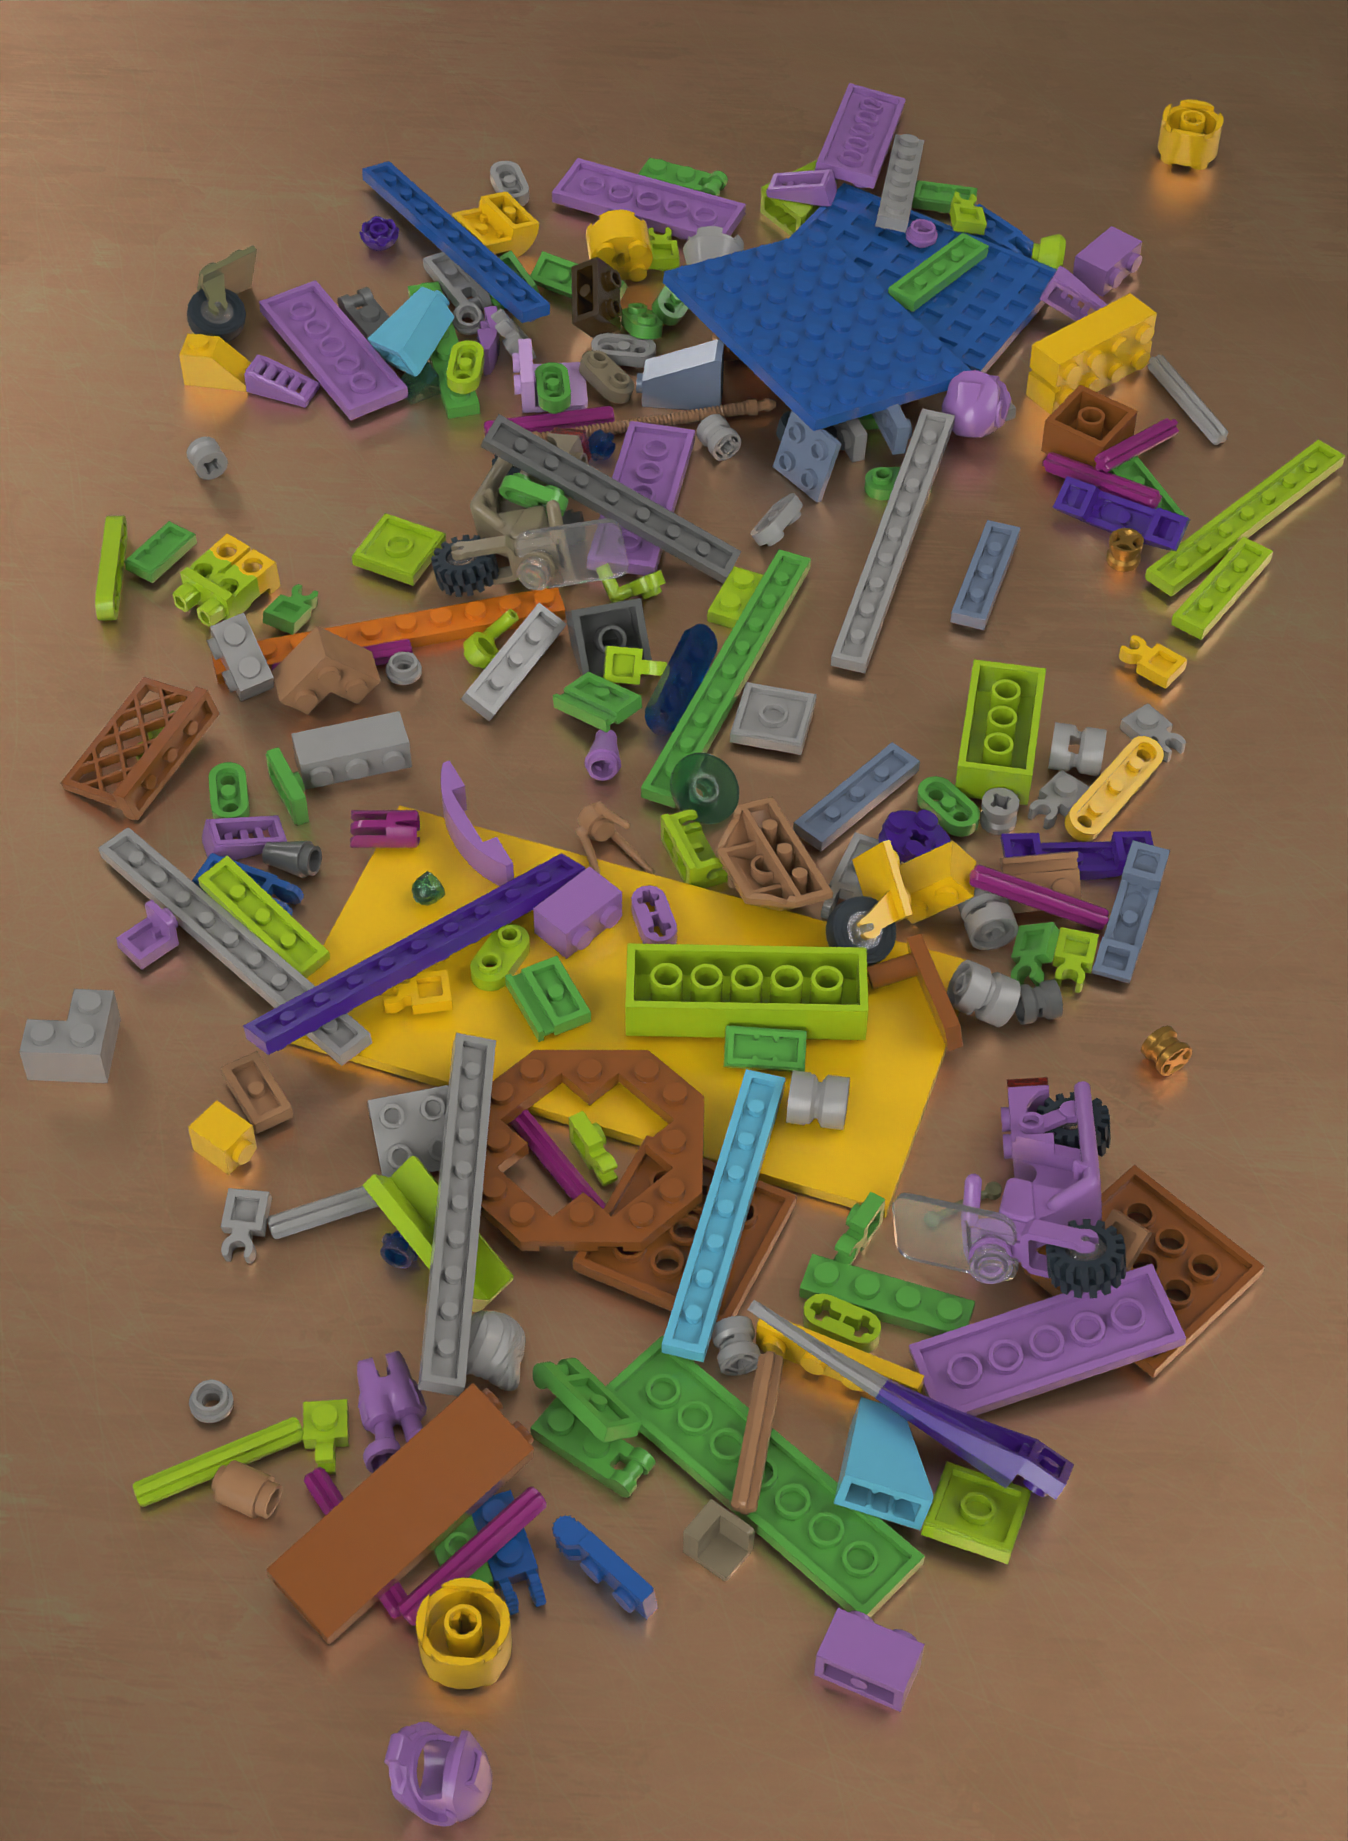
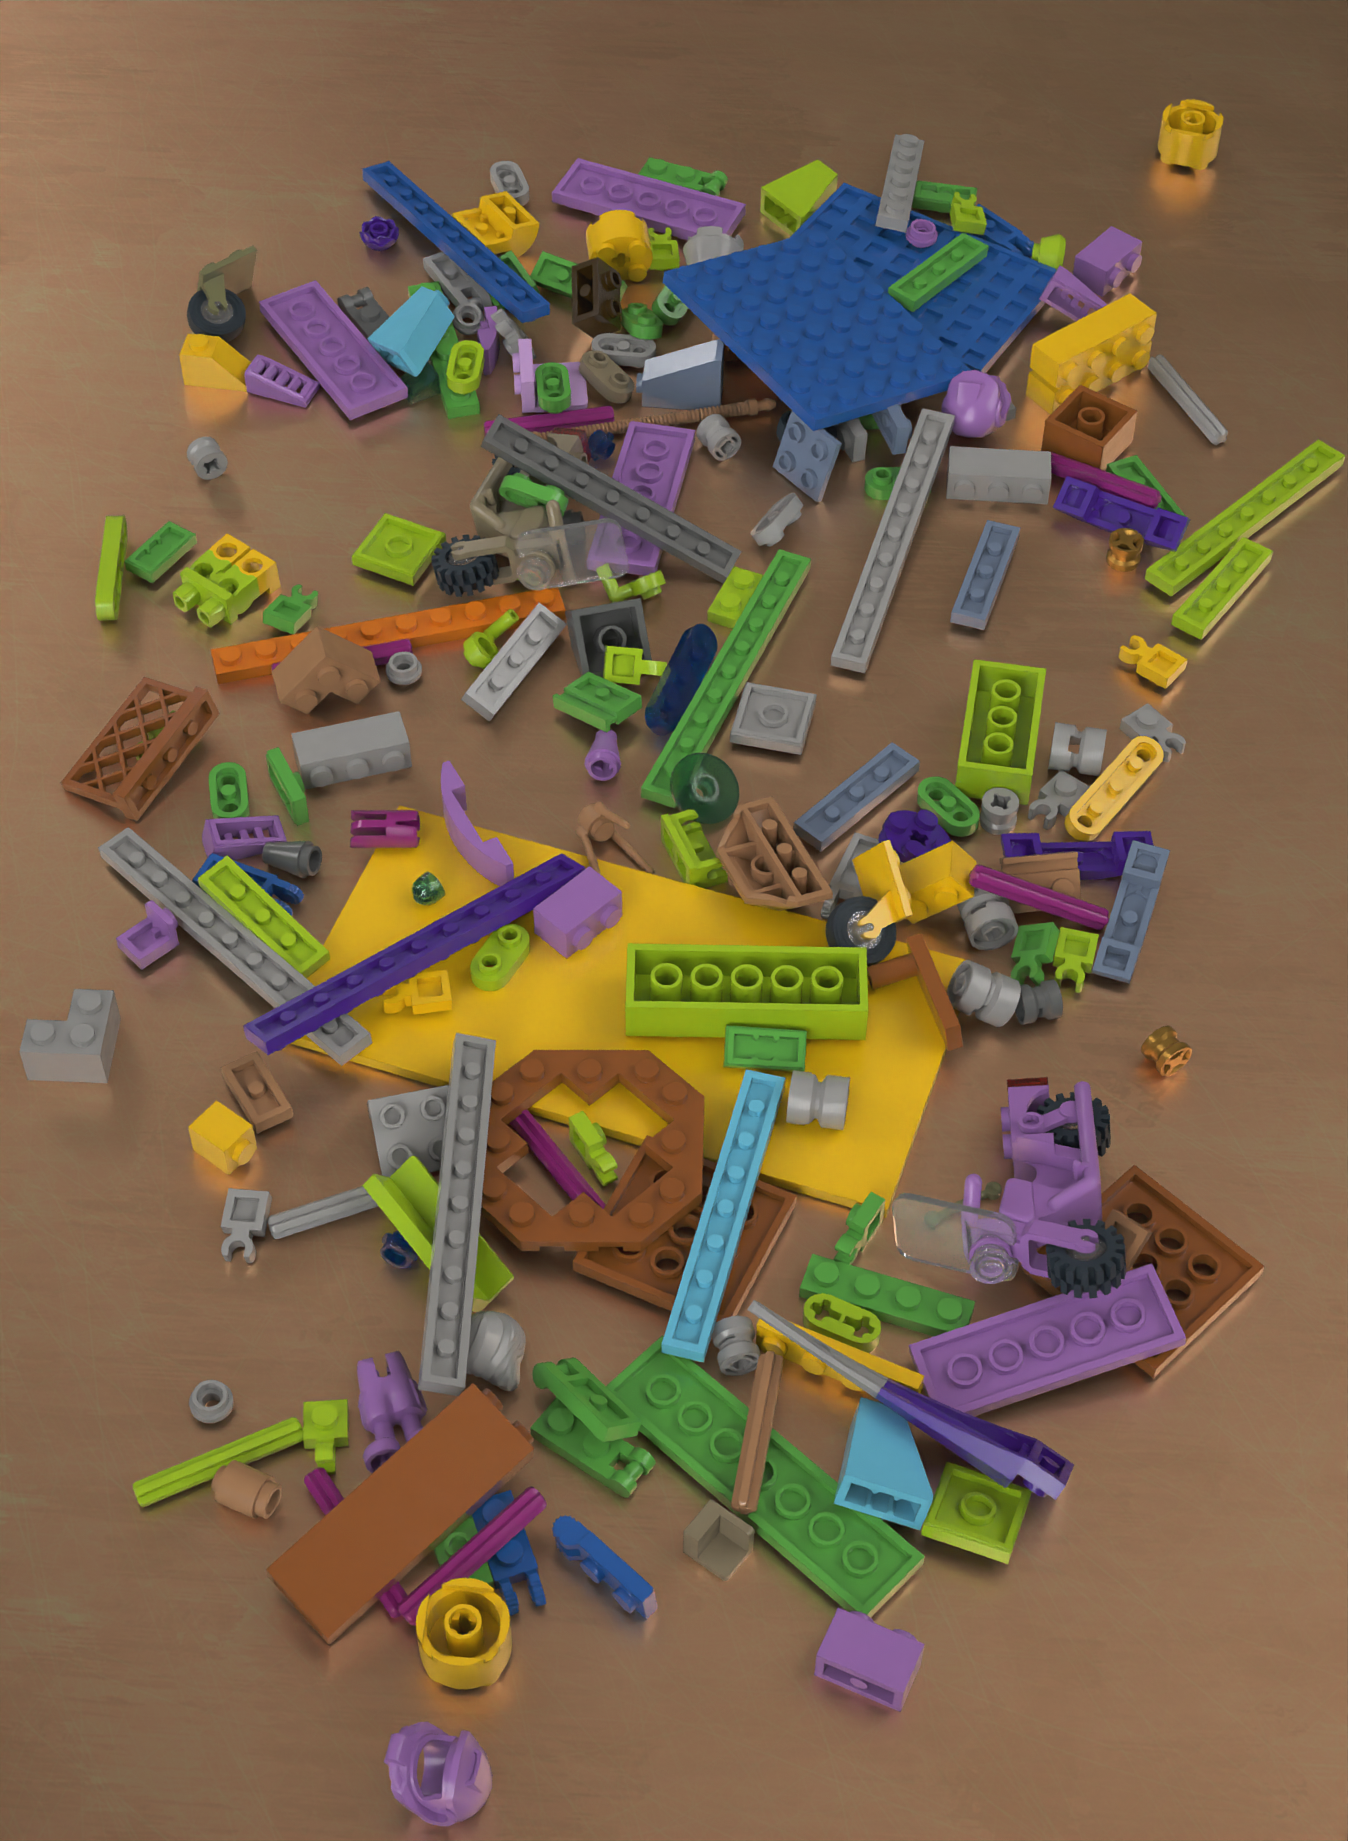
light grey brick [207,613,274,701] -> none
bright green plate [505,956,591,1042] -> none
medium lavender beam [631,885,677,944] -> none
medium lavender slope [766,169,837,207] -> none
medium lavender plate [815,83,906,189] -> none
magenta axle [1094,418,1179,473] -> none
none -> light grey brick [946,446,1051,505]

